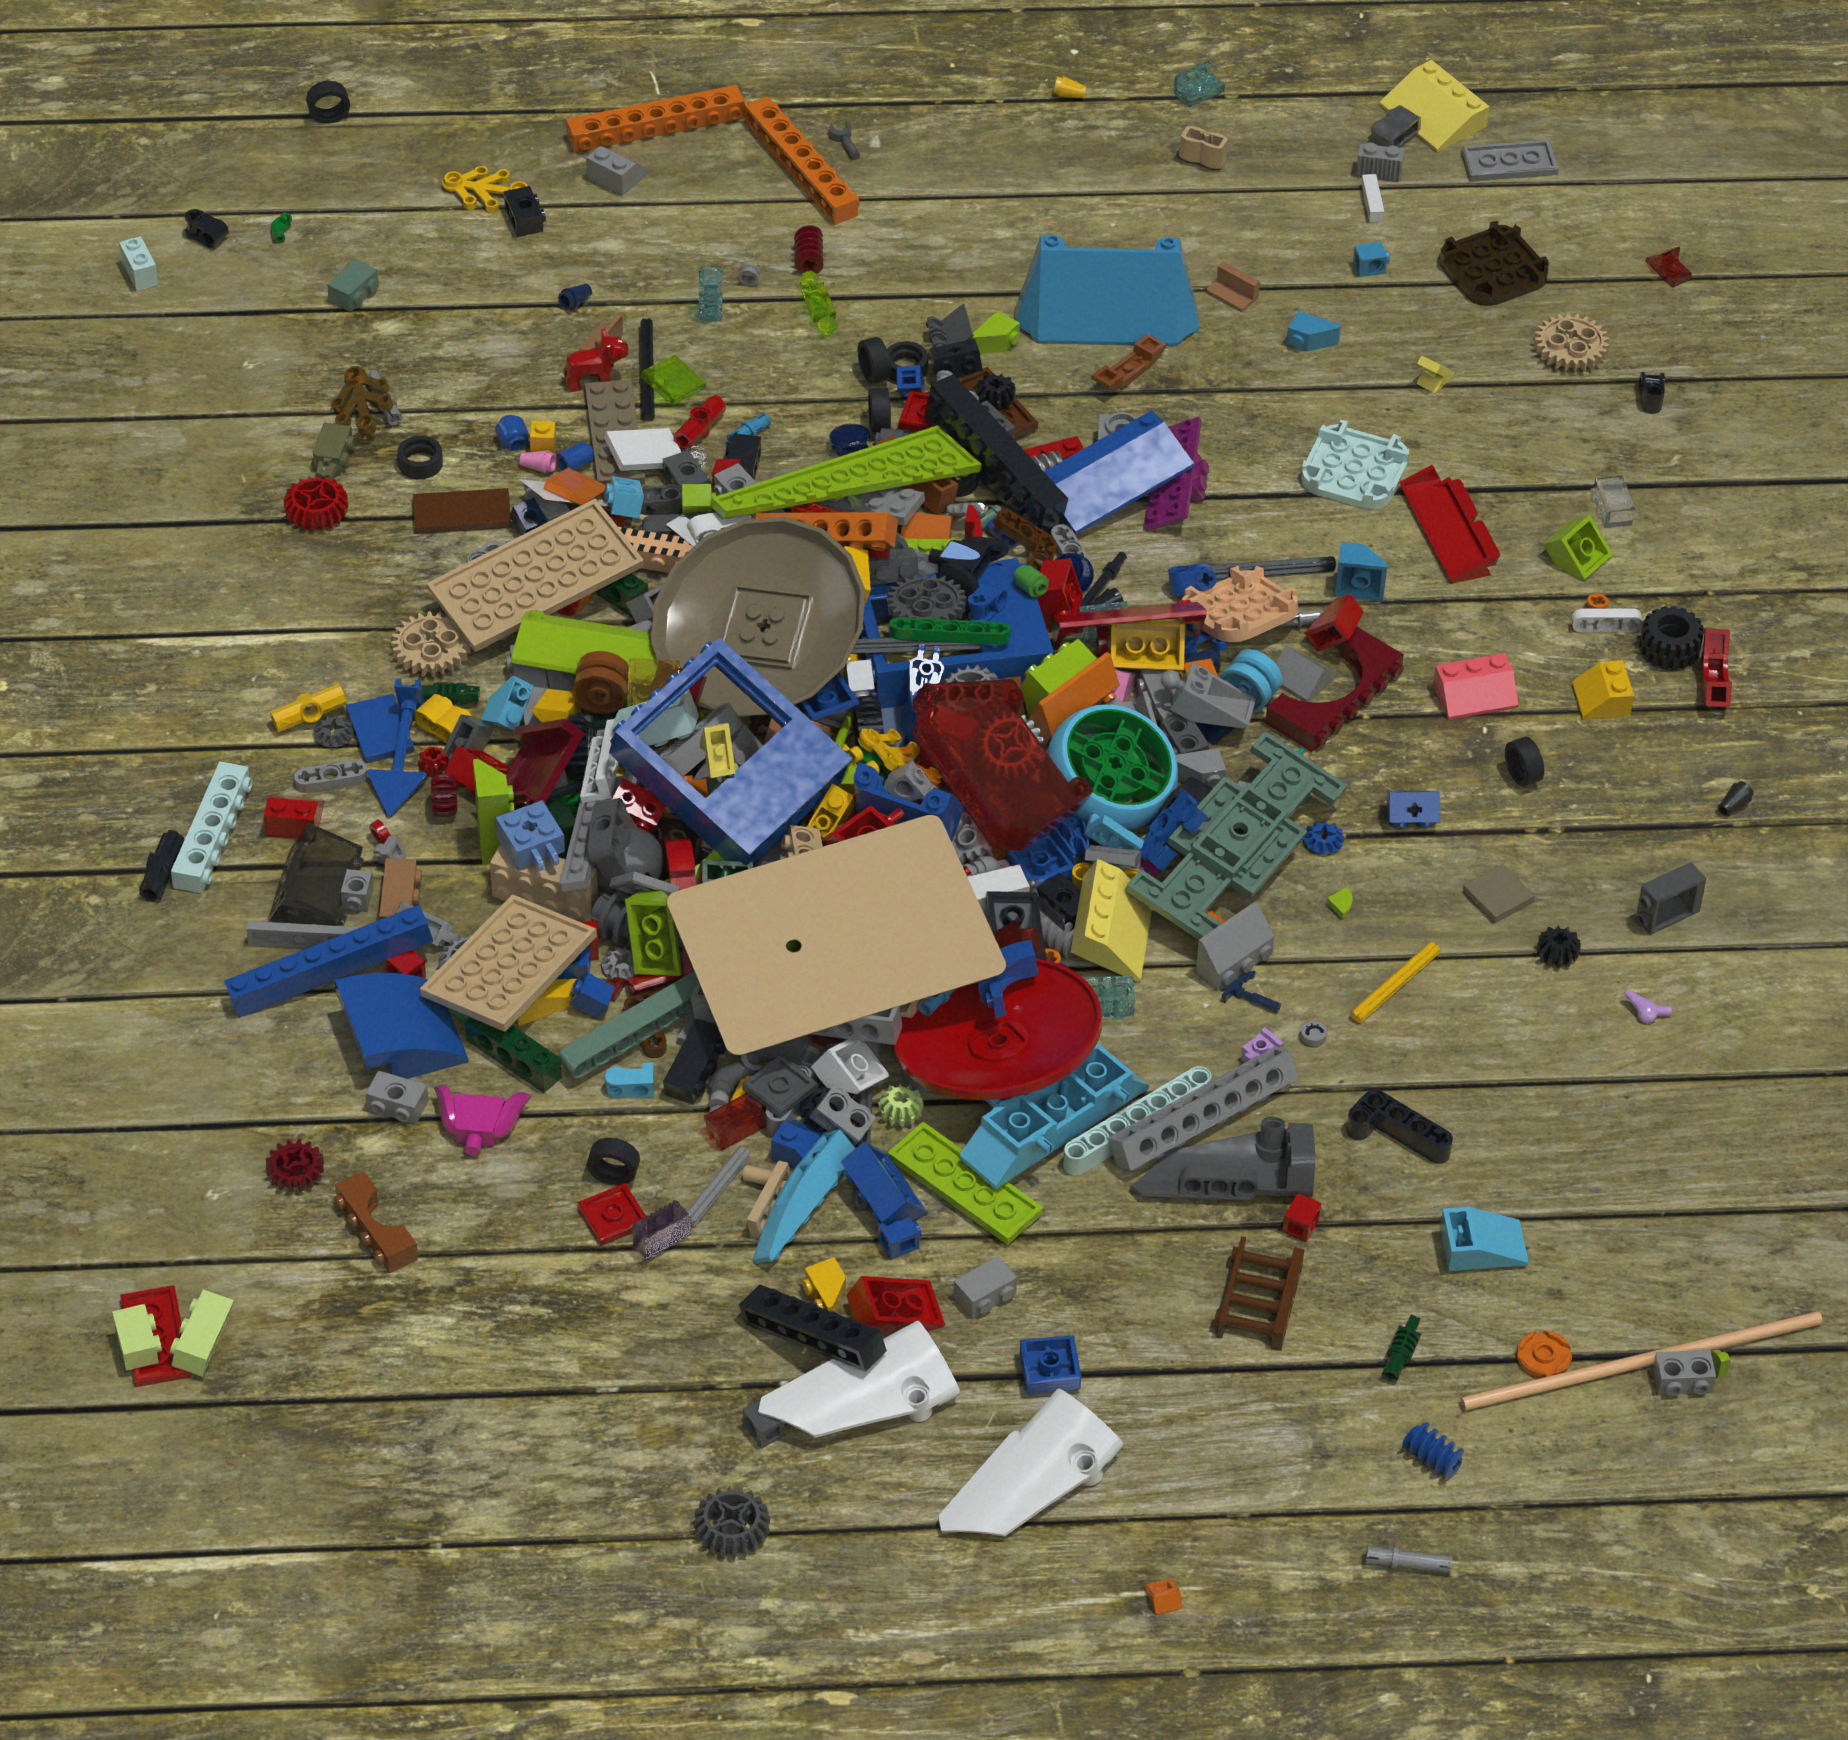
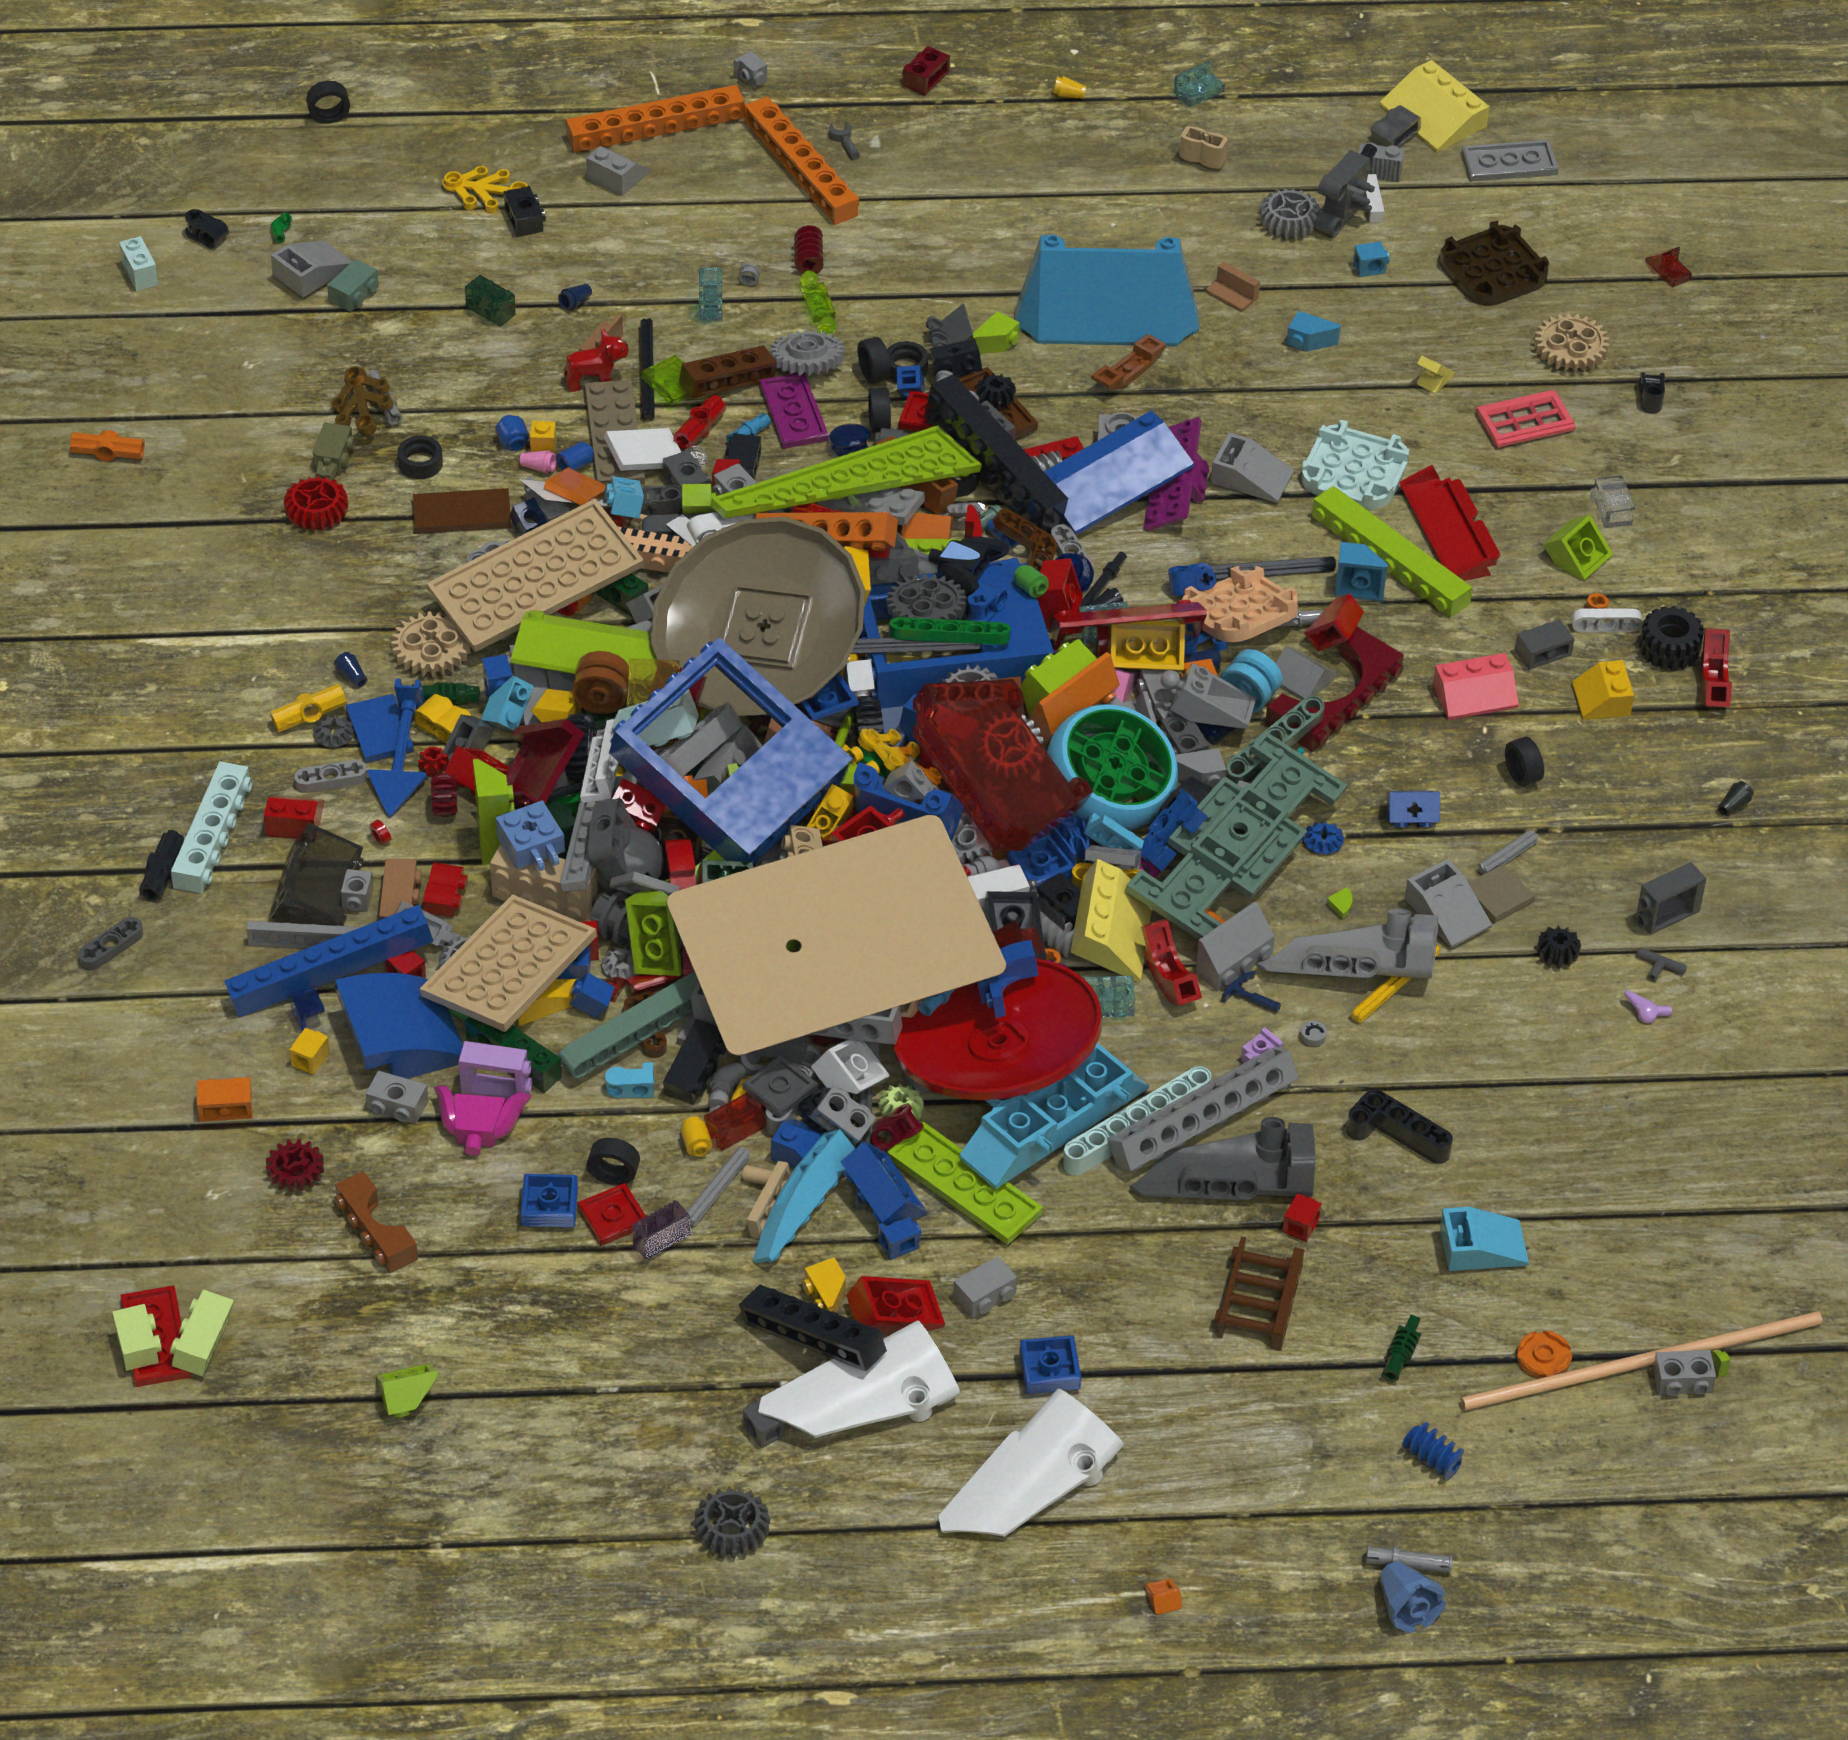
light grey tile [373,836,407,865] -> none
light yellow slope [700,723,736,778] -> none
hinge [907,643,944,714] -> none
none -> orange piece [70,430,145,462]
none -> dark grey beam [78,917,143,970]
none -> orange brick [197,1077,253,1122]
none -> light grey slope [271,241,353,298]
none -> yellow brick [289,1028,330,1075]
none -> clear blue panel [290,987,325,1032]
none -> dark blue cone [334,652,368,688]
none -> lime slope [376,1363,438,1418]
none -> red brick [423,862,468,917]
none -> lavender window [459,1041,532,1101]
none -> clear green brick [465,275,516,327]
none -> blue brick [482,654,513,702]
none -> blue brick [521,1174,578,1228]
none -> reddish brown brick [679,345,777,399]
none -> yellow brick [681,1117,713,1157]
none -> light grey brick [734,51,768,89]
none -> magenta tile [759,373,829,449]
none -> light grey gear [770,330,845,376]
none -> dark red piece [872,1103,924,1150]
none -> dark red brick [902,46,950,96]
none -> red arch [1141,919,1202,1006]
none -> light grey slope [1211,432,1294,503]
none -> sand green beam [1226,695,1324,784]
none -> light grey panel [1256,909,1438,979]
none -> light grey gear [1259,188,1320,240]
none -> lime brick [1312,485,1473,618]
none -> dark grey piece [1313,144,1377,238]
none -> medium blue cone [1380,1561,1445,1633]
none -> light grey slope [1405,859,1492,948]
none -> coral piece [1476,390,1576,448]
none -> light grey axle [1478,830,1538,874]
none -> dark grey brick [1515,619,1574,670]
none -> dark grey piece [1637,948,1687,981]

